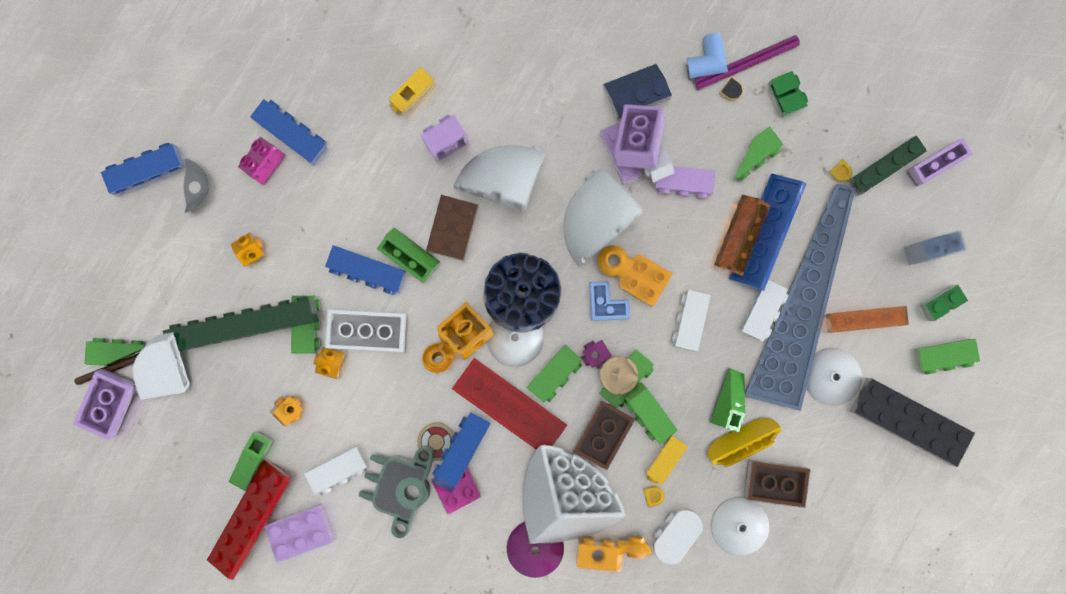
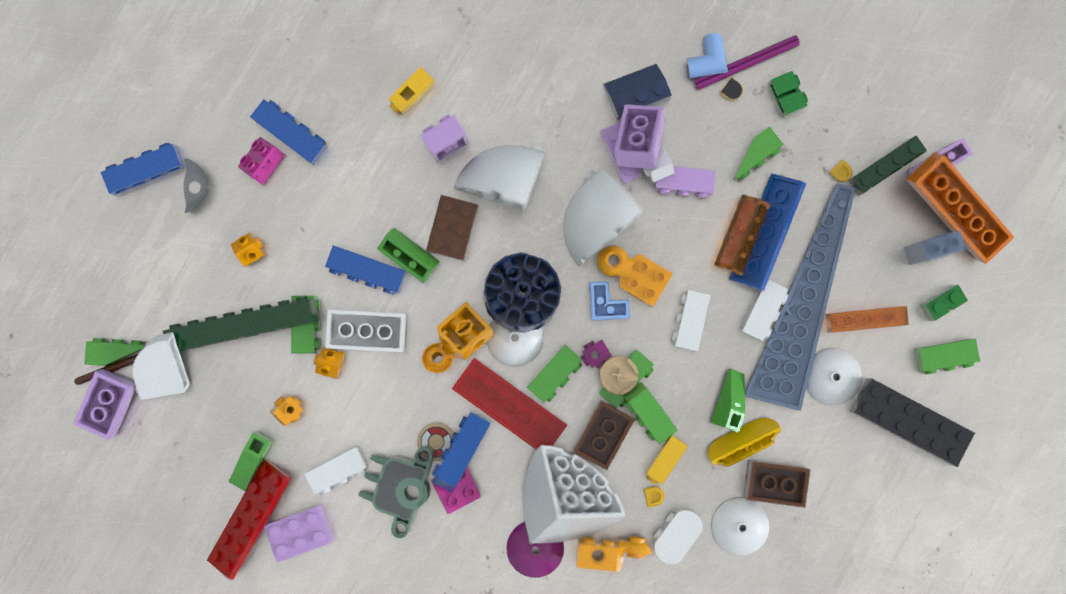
none -> orange brick [906,152,1014,264]

